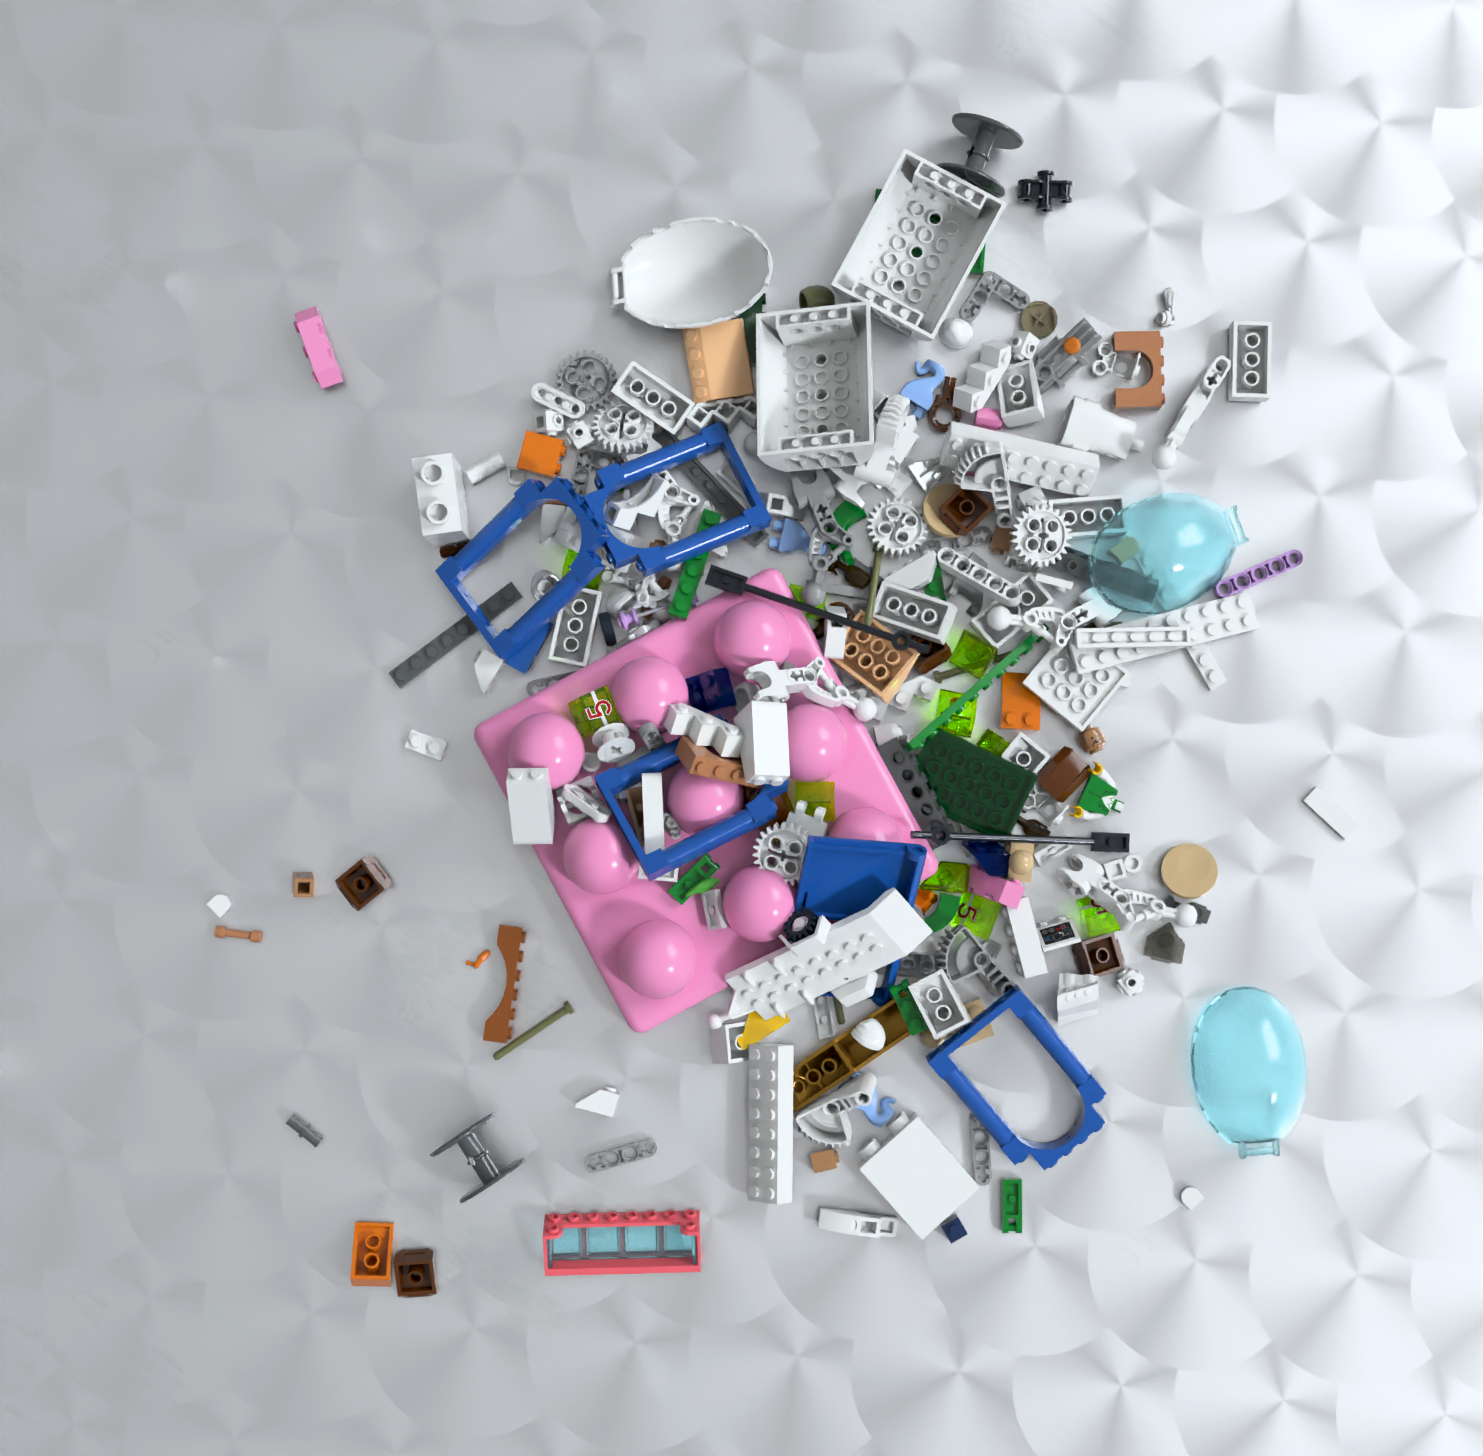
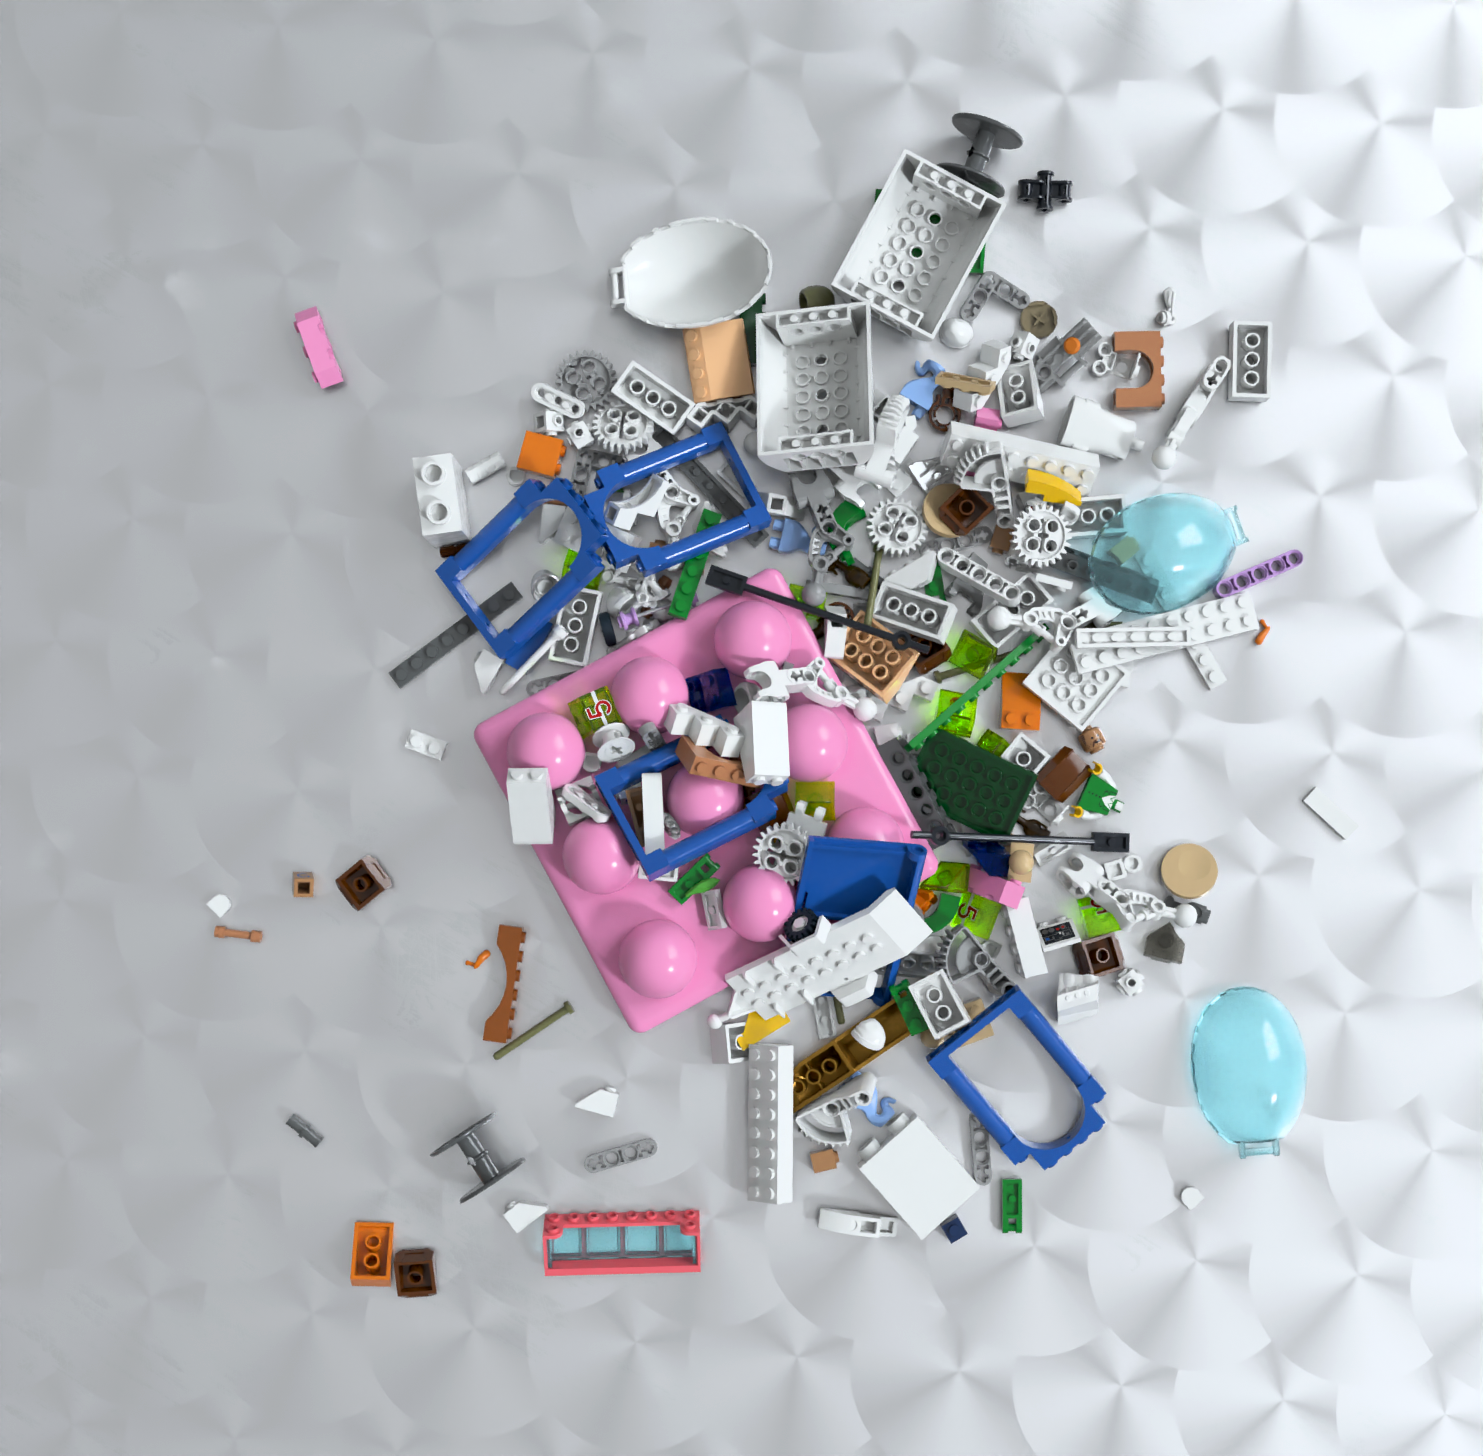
none -> white piece [499,623,569,695]
none -> white slope [503,1200,549,1233]
none -> tan plate [935,371,996,396]
none -> yellow slope [1025,469,1082,506]
none -> white tile [1058,501,1080,522]
none -> orange piece [1255,619,1270,645]

